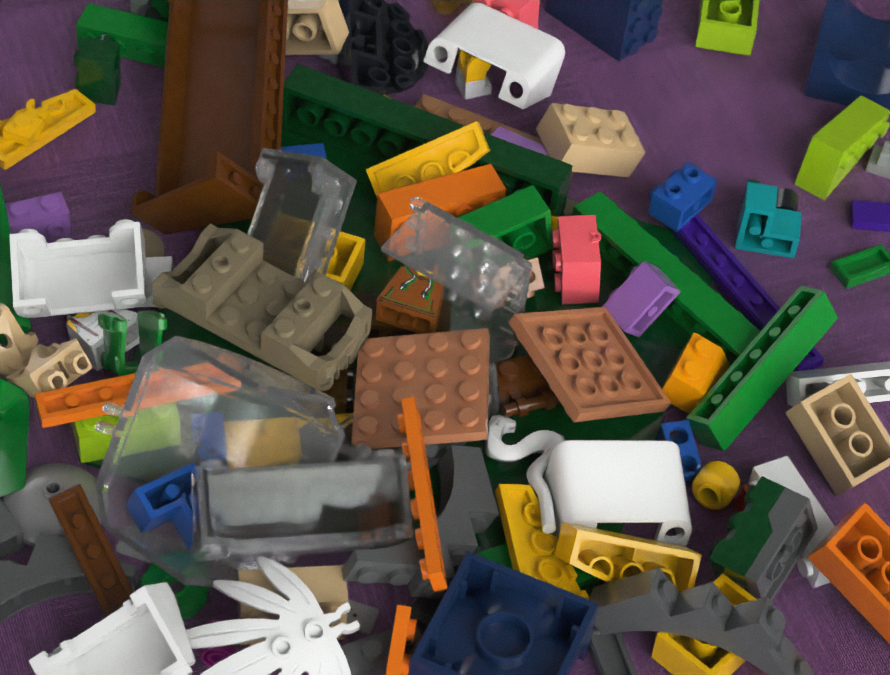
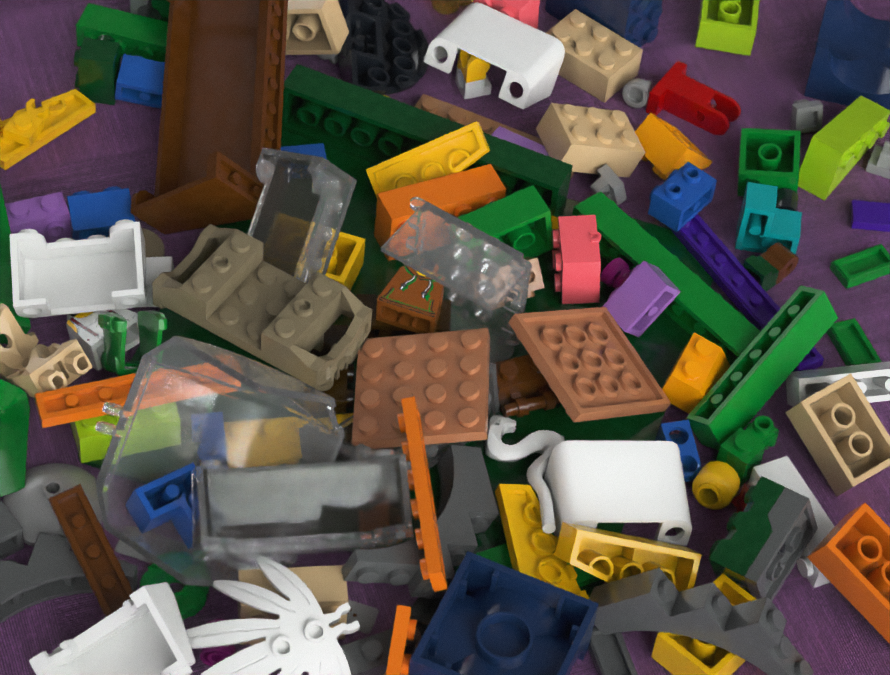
none -> blue brick [67,186,135,240]
none -> blue brick [115,54,165,109]
none -> tan brick [546,9,643,103]
none -> light grey tile [590,164,627,206]
none -> magenta wheel [600,257,631,289]
none -> light grey tile [622,78,652,108]
none -> light orange slope [635,113,713,180]
none -> red piece [646,60,741,136]
none -> green brick [716,415,779,488]
none -> green brick [737,128,801,196]
none -> leg [743,242,799,291]
none -> light grey tile [790,99,823,134]
none -> green tile [826,318,882,366]

